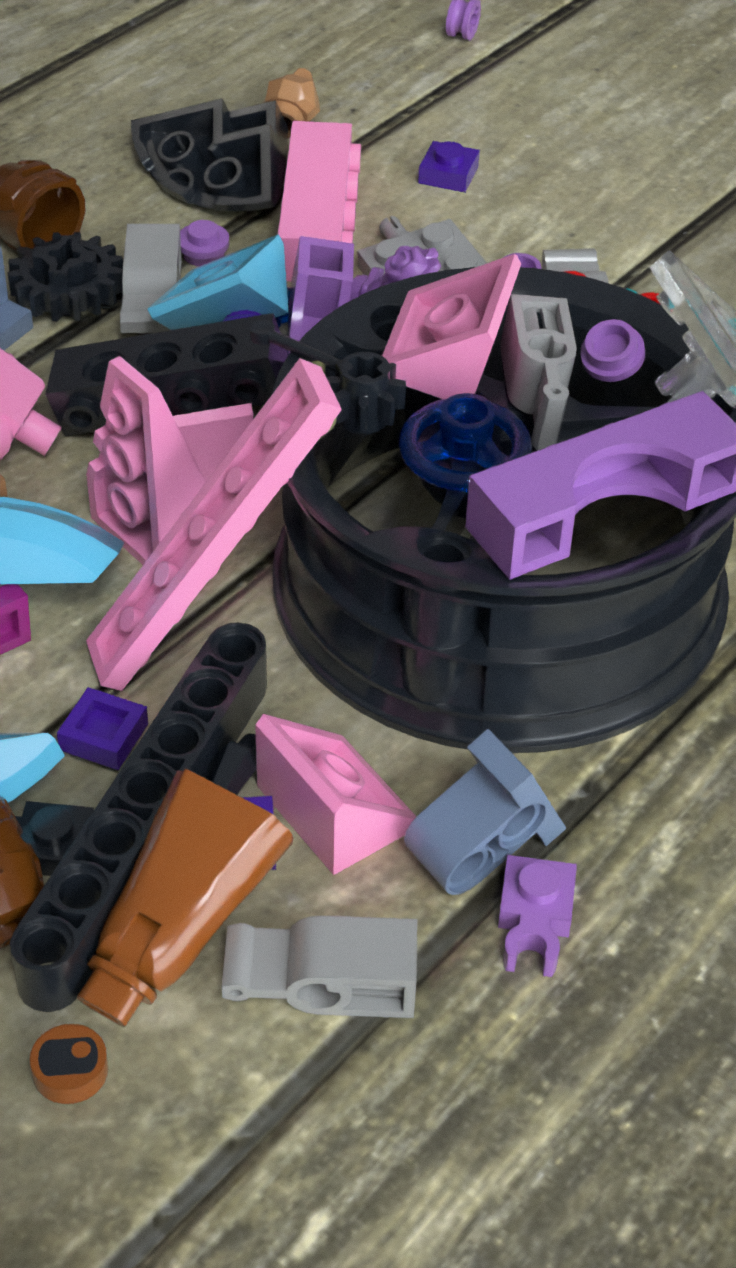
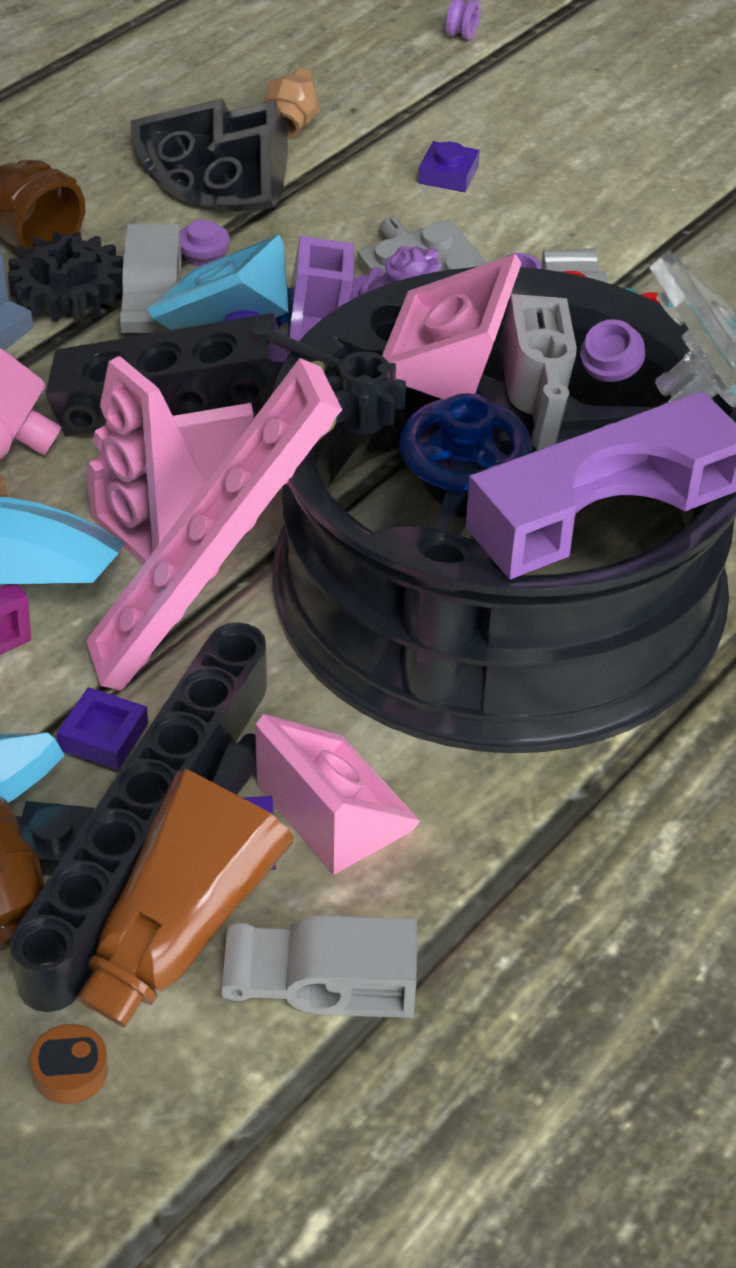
bright pink brick [278,121,361,281] -> none
sand blue tile [404,729,567,895] -> none
medium lavender plate [498,855,577,977] -> none

